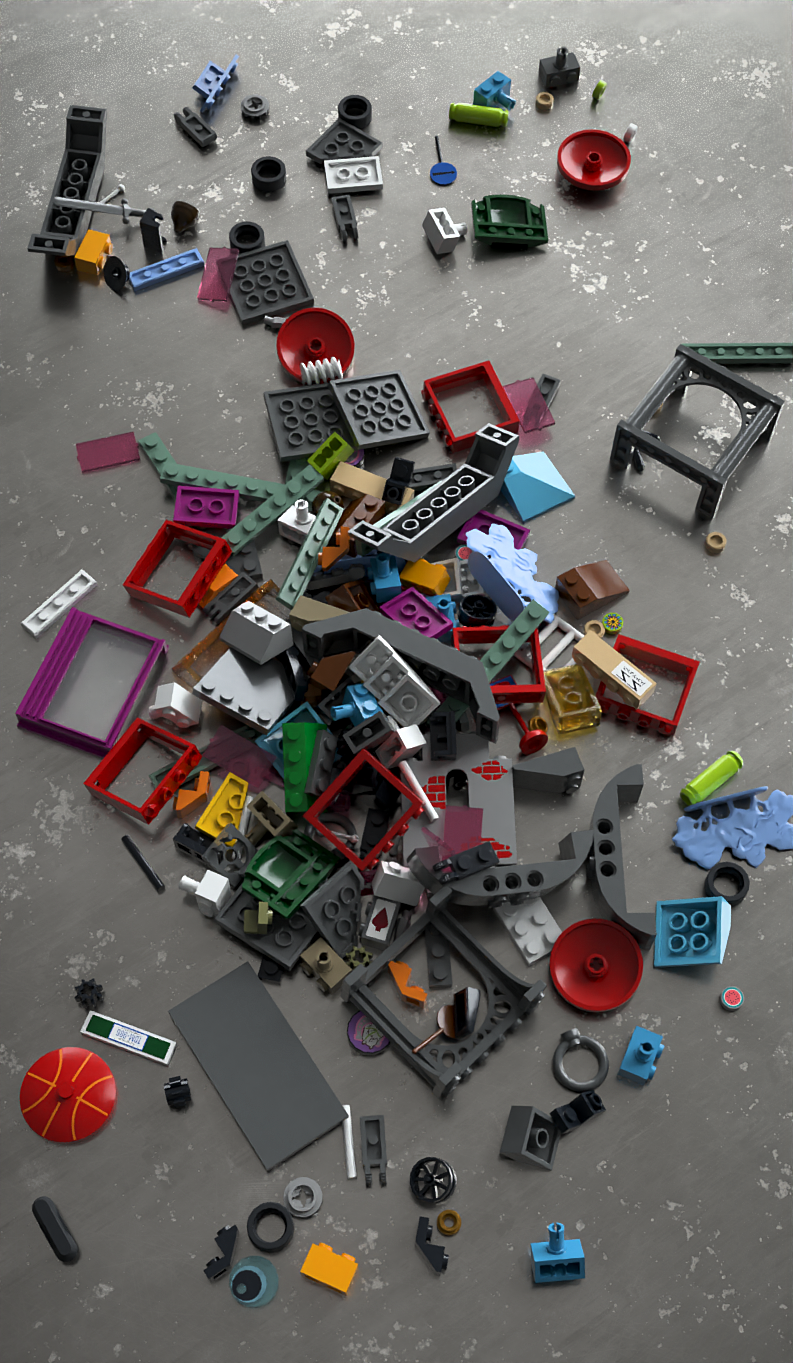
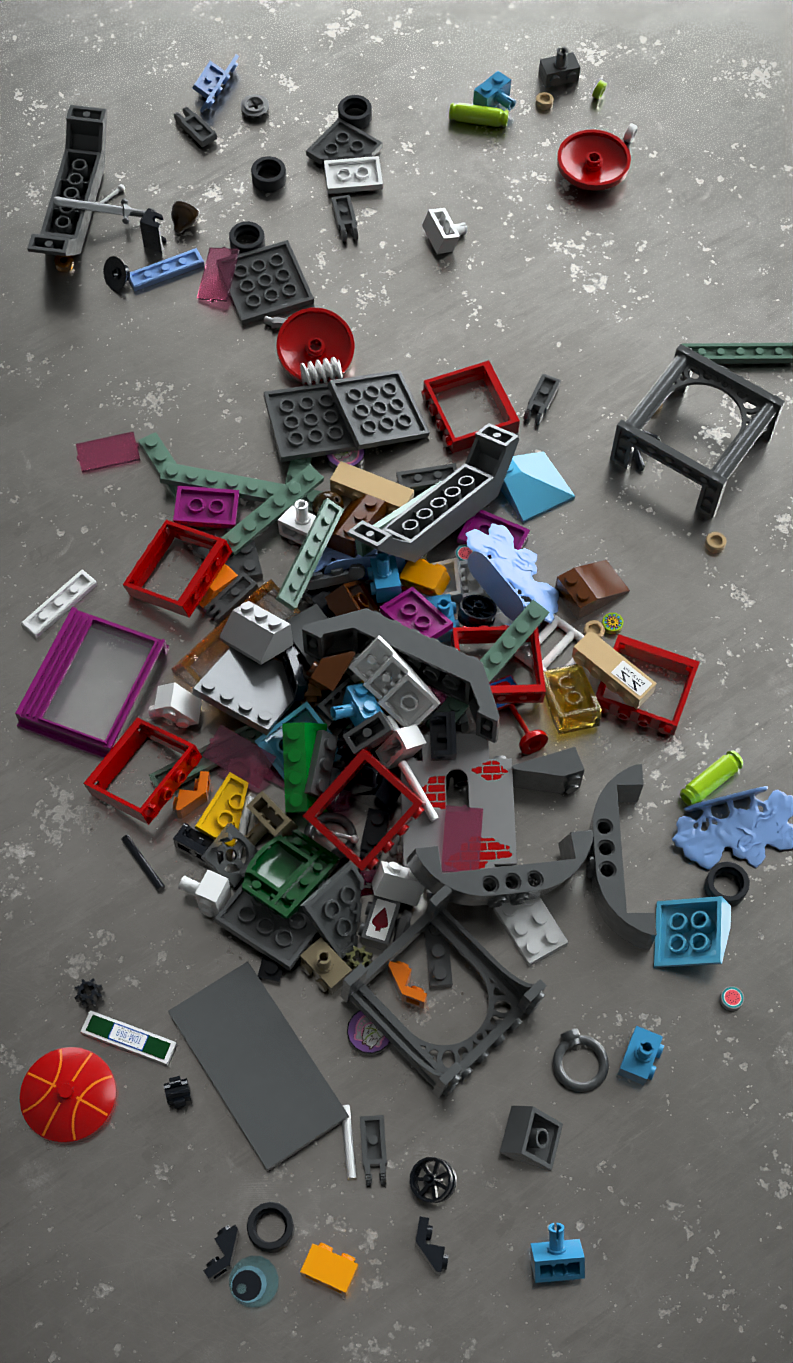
black piece [32,1196,78,1262] -> none
light orange brick [74,229,113,275] -> none
olive bracket [244,902,272,934] -> none
light grey gear [283,1177,322,1218] -> none
dark tan slope [289,595,350,631] -> none
lime brick [307,431,354,480] -> none
orange slope [318,526,350,571] -> none
black slope [382,457,415,505] -> none
reddish brown piece [412,1005,466,1054] -> none
clear pink piece [421,826,456,859] -> none
blue piece [430,136,457,186] -> none
black hinge [432,841,500,885] -> none
pearl gold plate [437,1210,461,1236] -> none
black slope [454,987,481,1039] -> none
dark green slope [471,194,549,248] -> none
clear pink piece [503,377,555,434] -> none
pearl gold plate [528,717,548,733] -> none
black slope [549,1090,606,1134] -> none
red dish [550,918,643,1012] -> none

